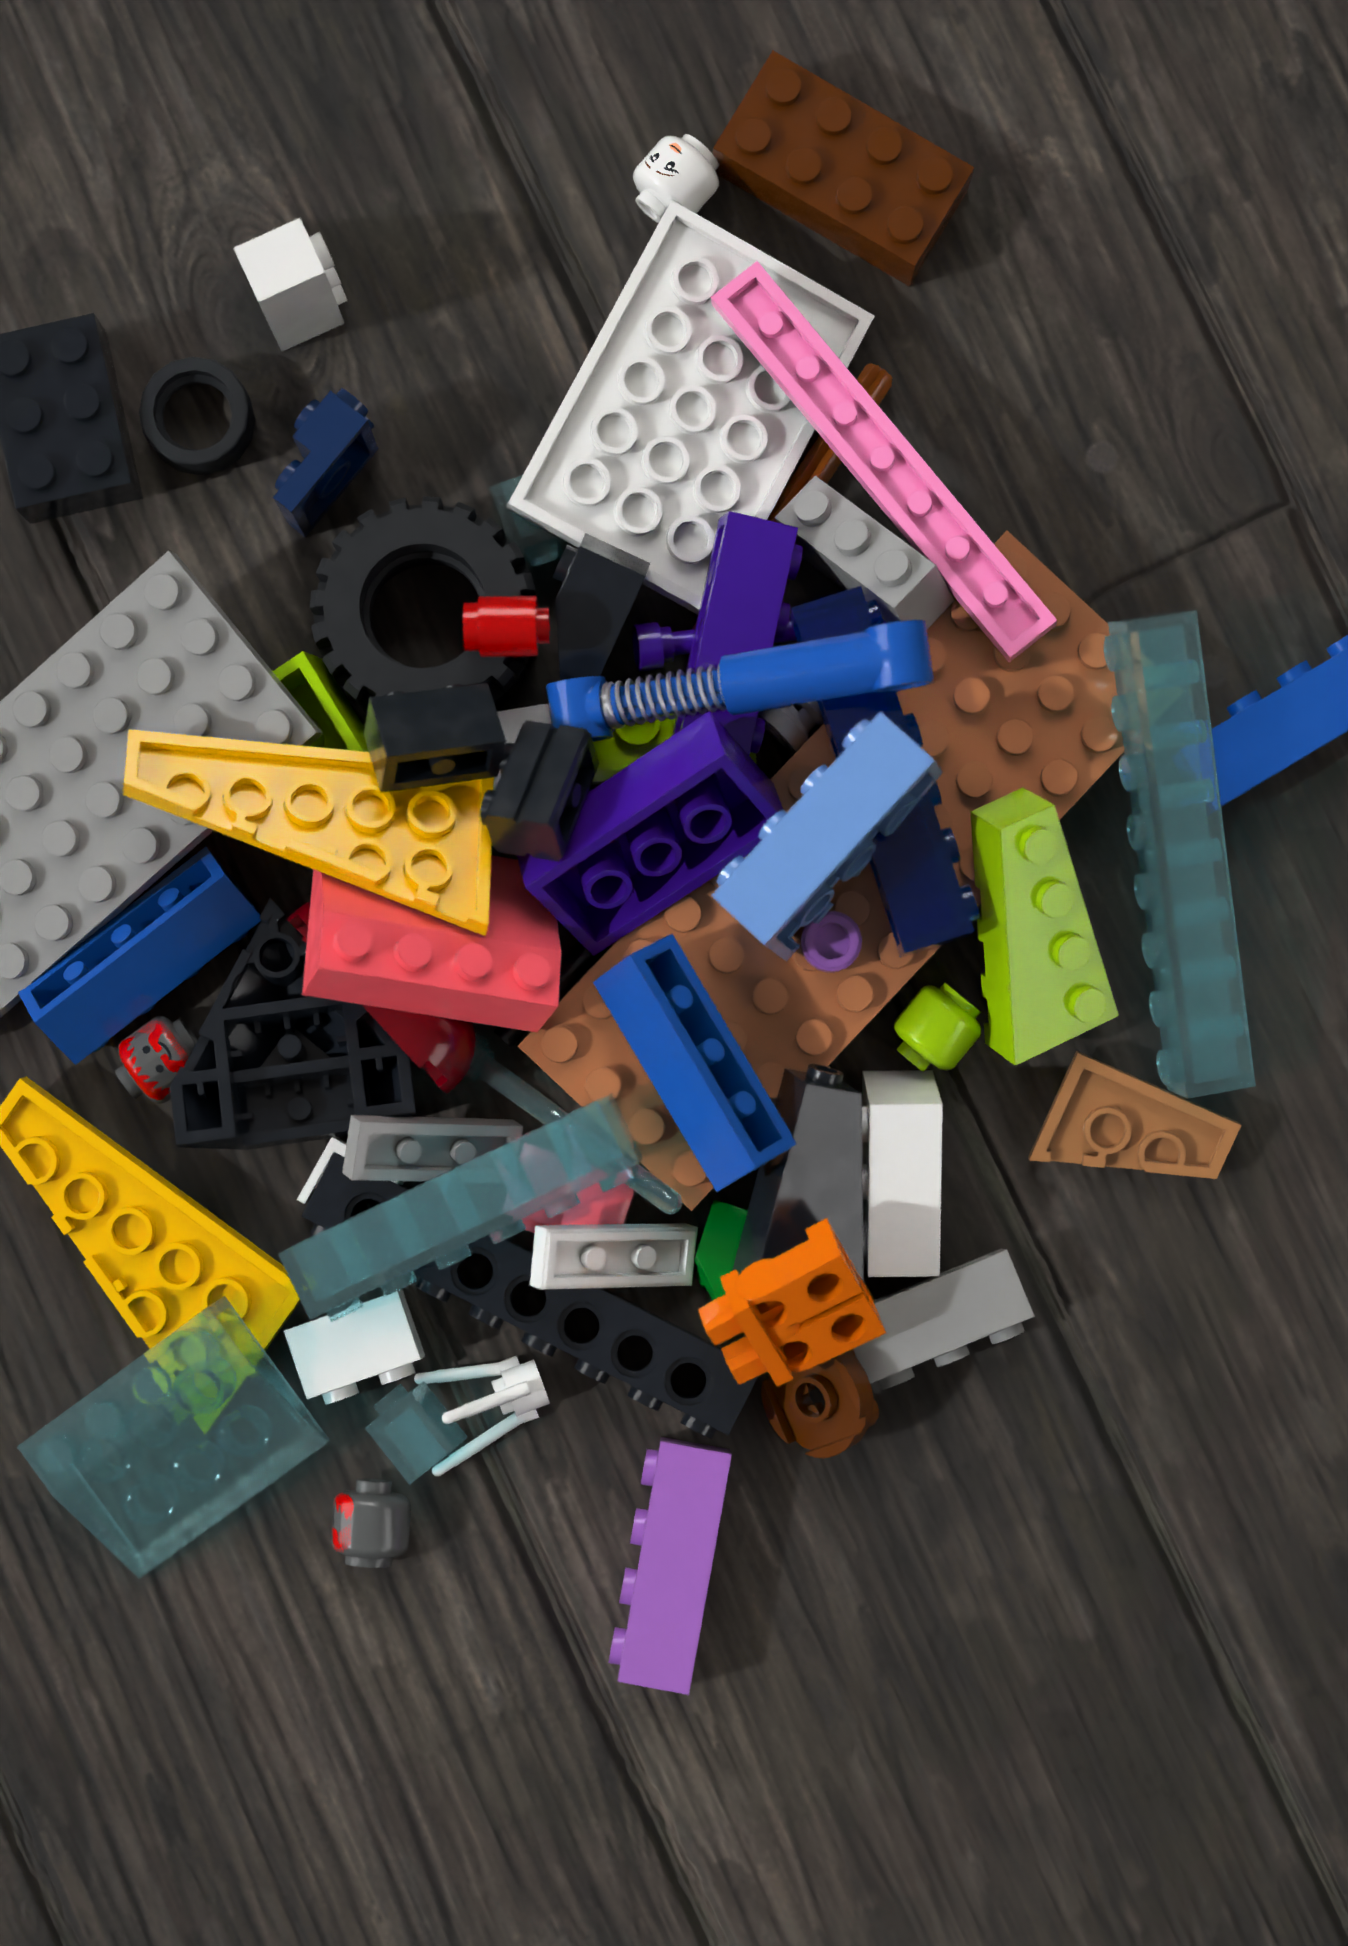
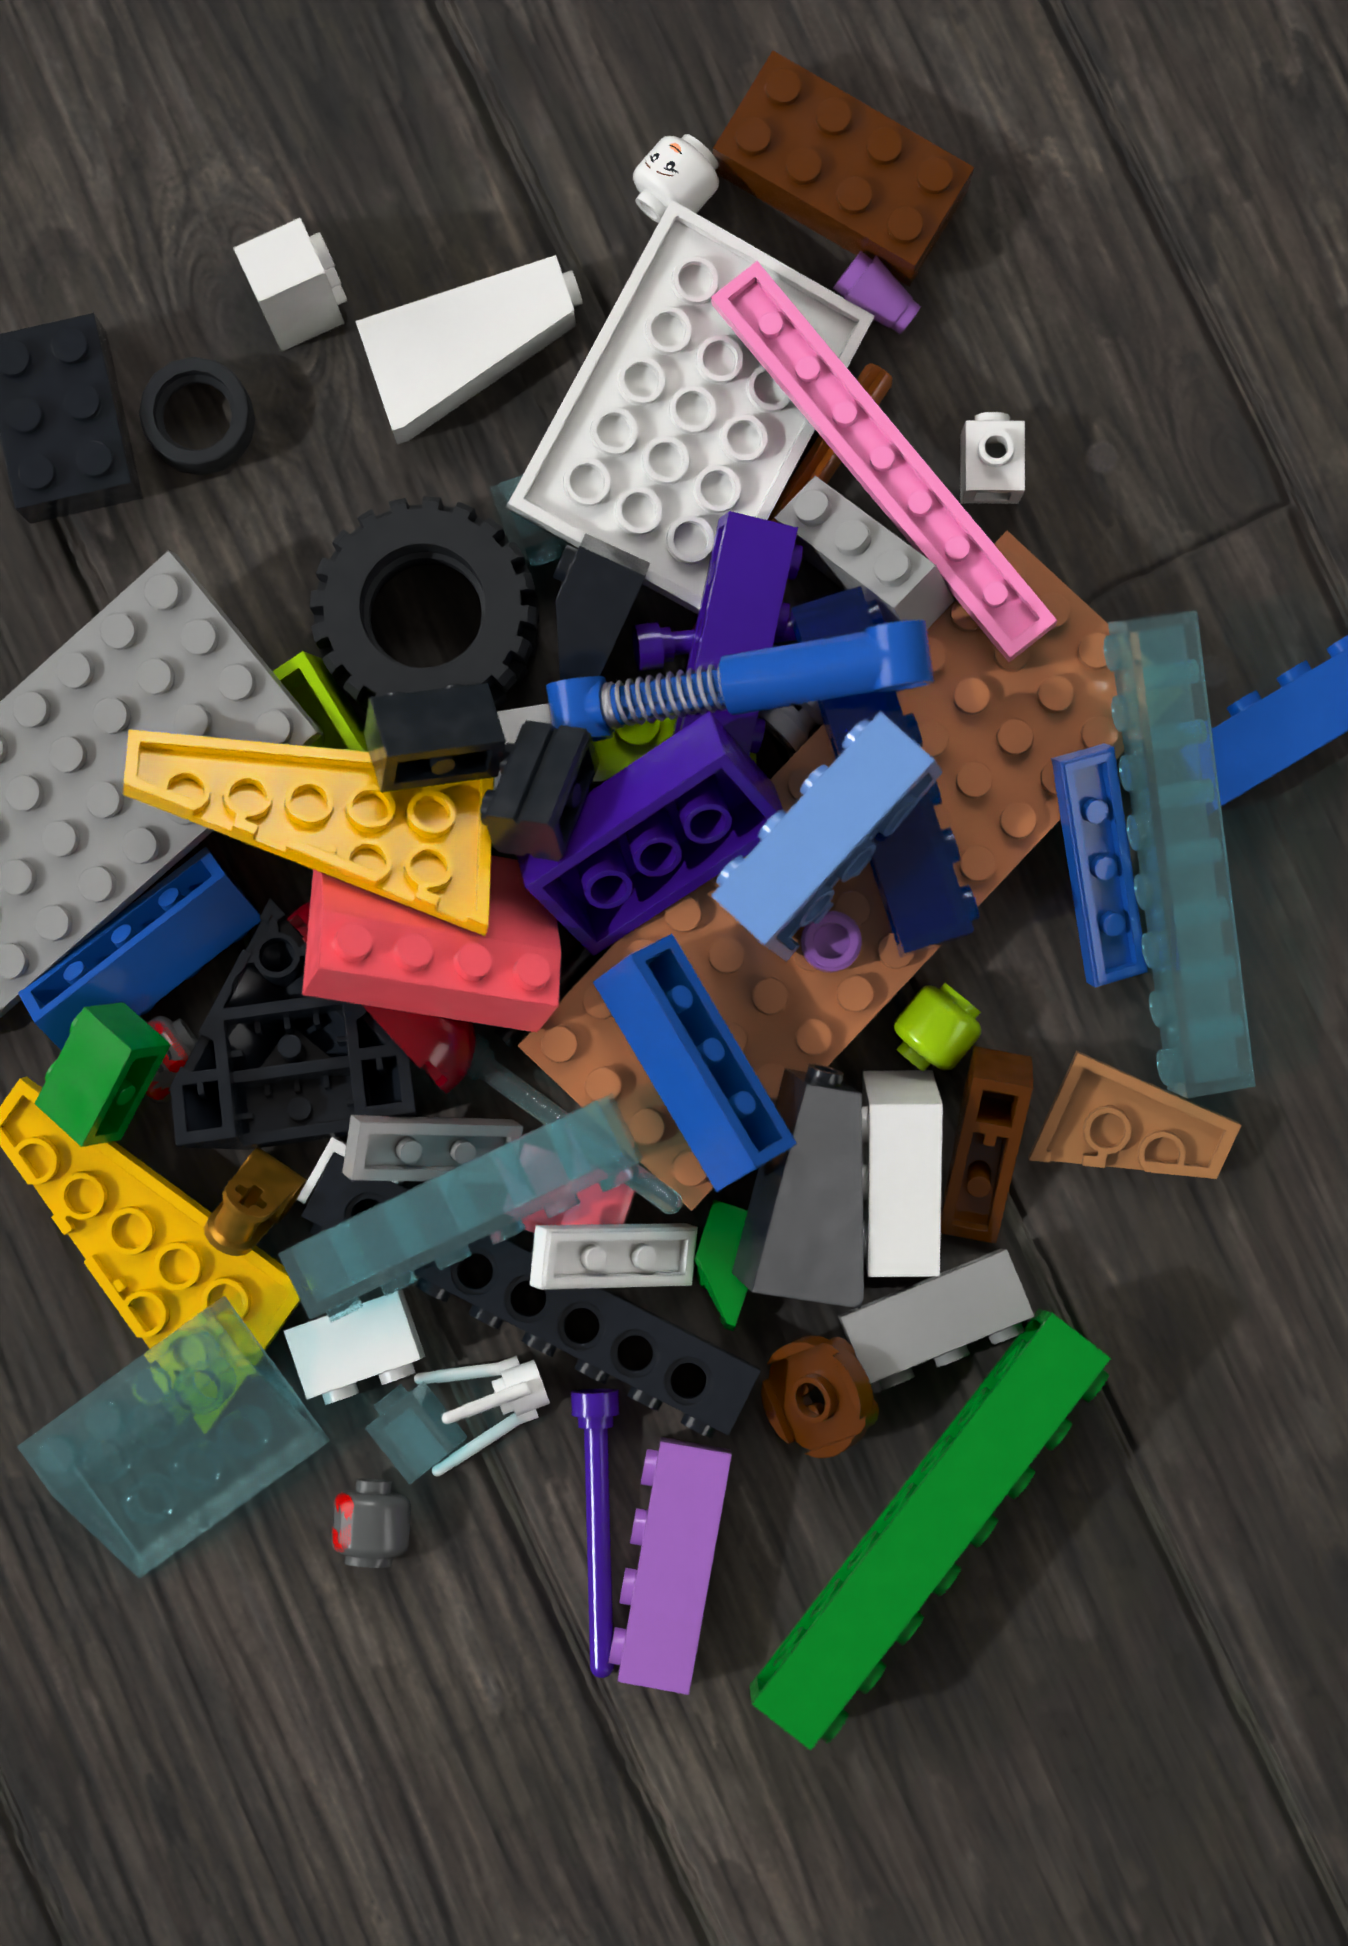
dark blue plate [273,388,379,537] -> none
red brick [463,595,550,657] -> none
orange hips [698,1218,886,1387] -> none
lime wedge [970,787,1119,1066] -> none
none -> green brick [35,1002,171,1147]
none -> pearl gold piece [204,1147,307,1256]
none -> white slope [356,255,583,445]
none -> dark purple piece [571,1388,619,1678]
none -> green brick [749,1308,1111,1751]
none -> medium lavender cone [833,251,921,334]
none -> reddish brown slope [940,1046,1033,1244]
none -> white brick [960,412,1025,504]
none -> blue tile [1051,743,1148,988]

